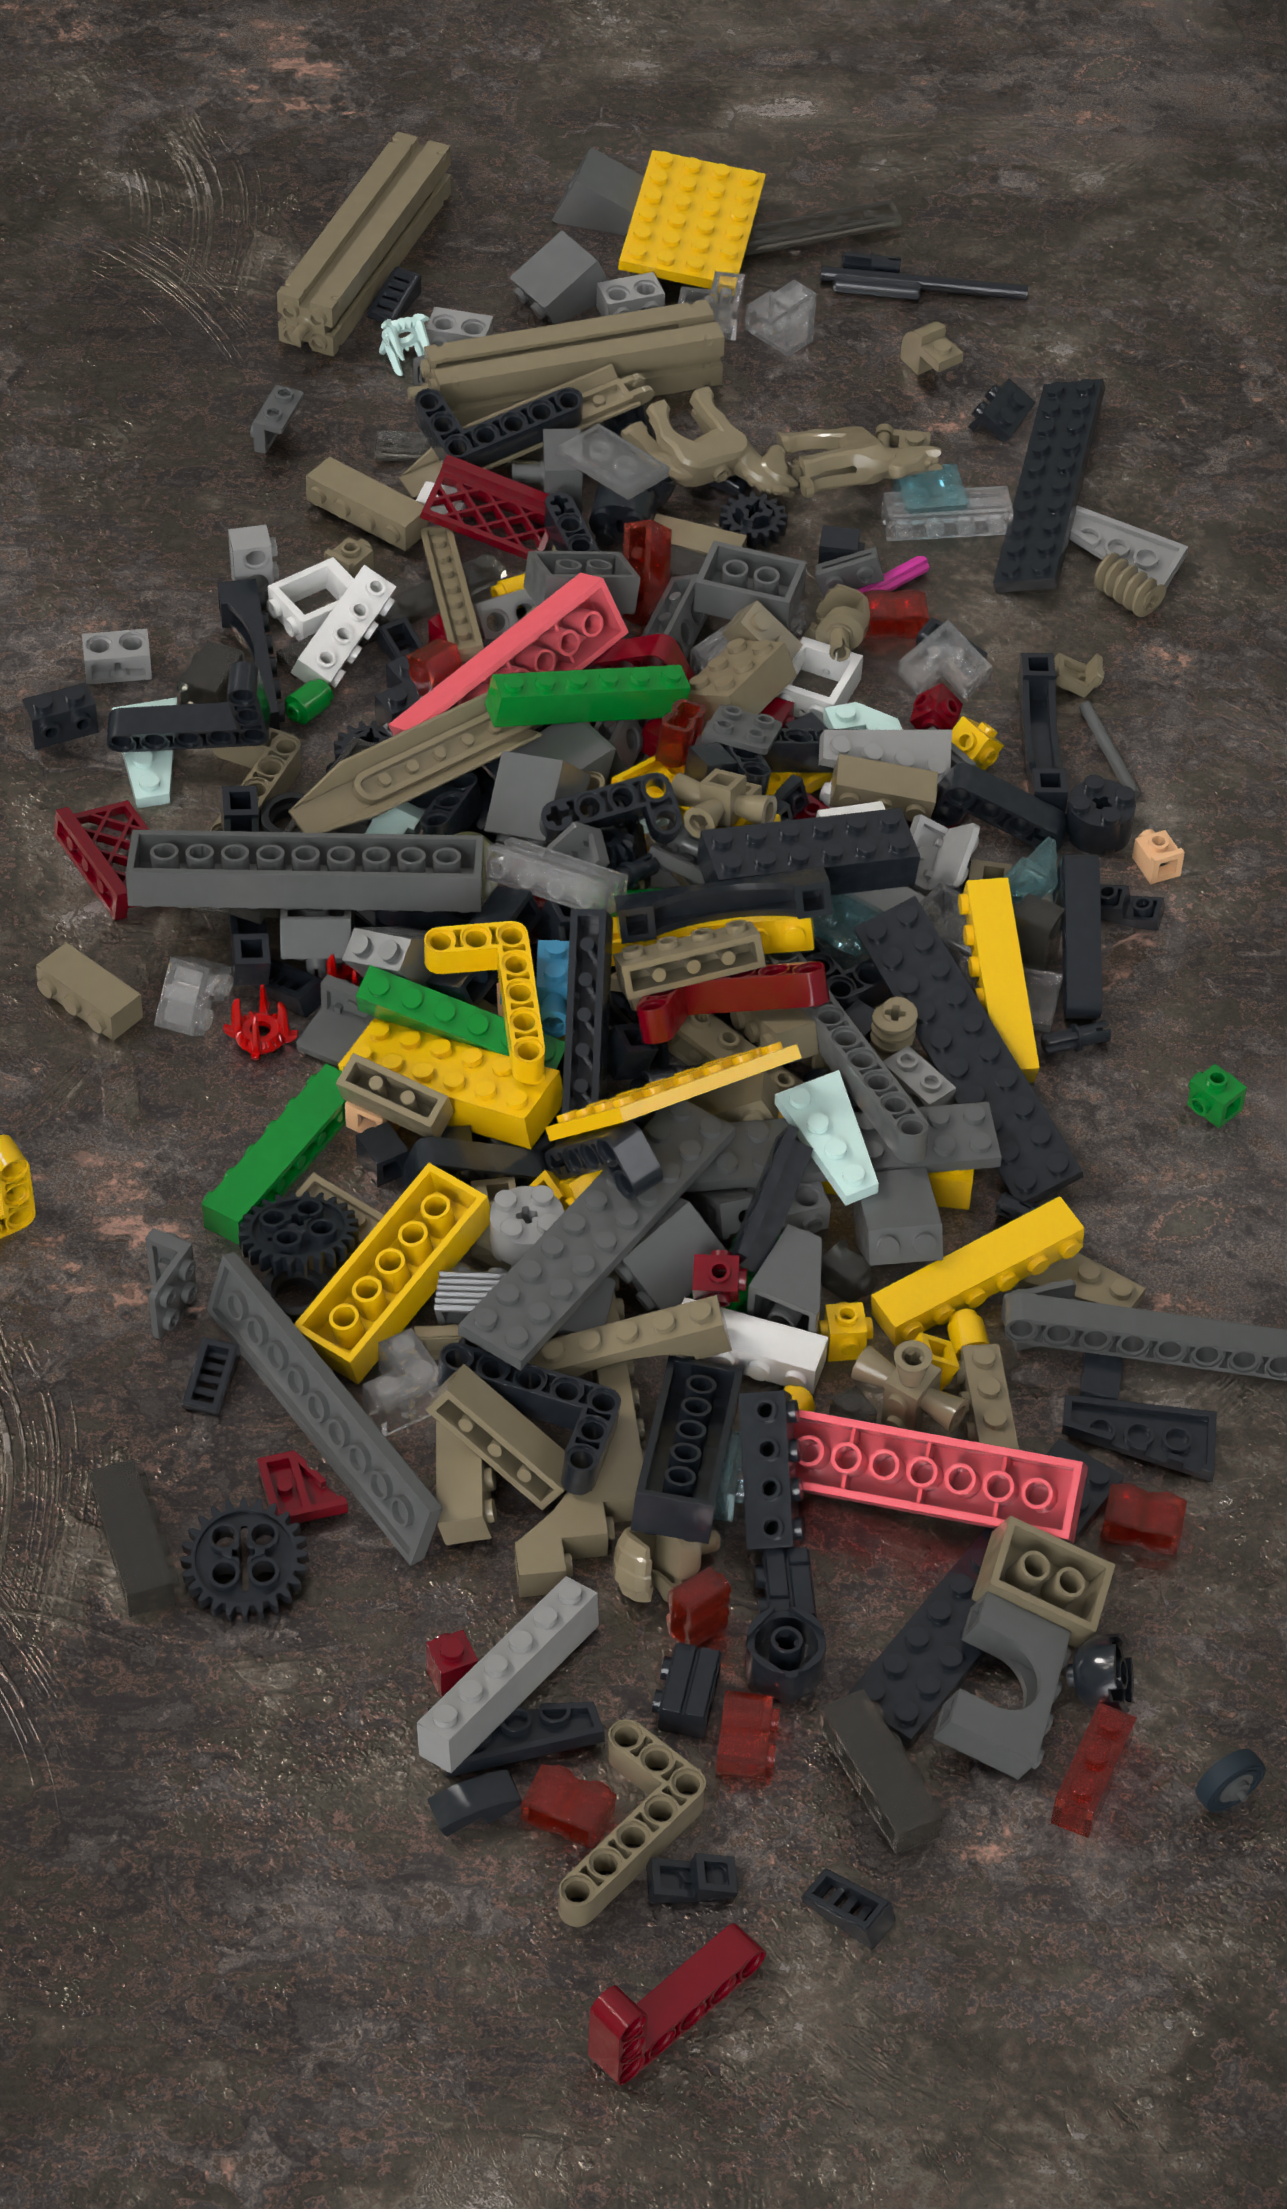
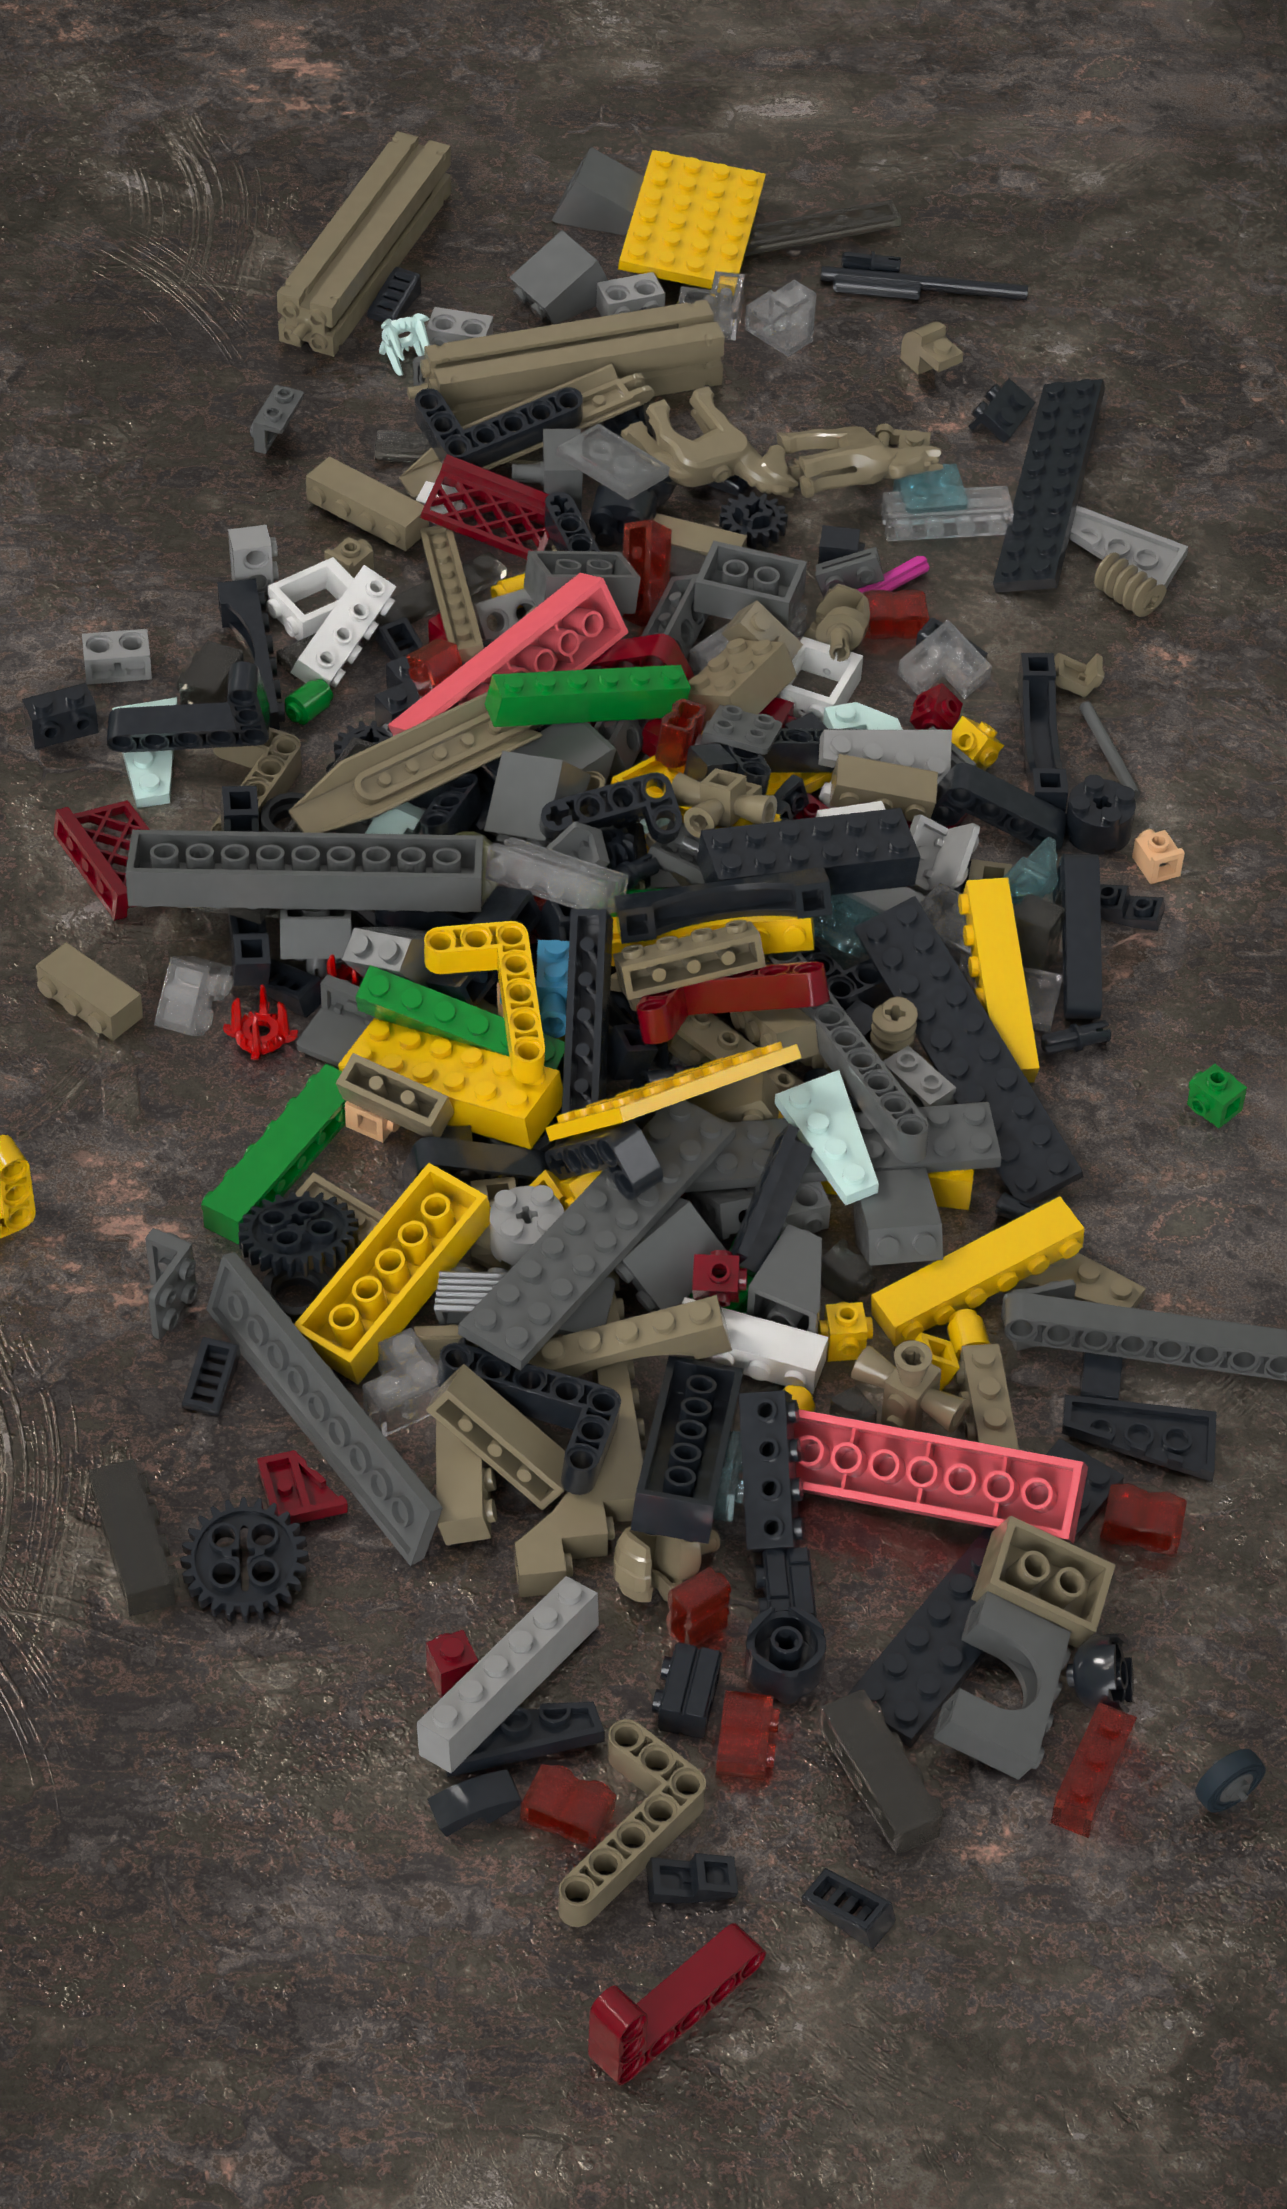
black brick [356,1121,409,1187] -> none

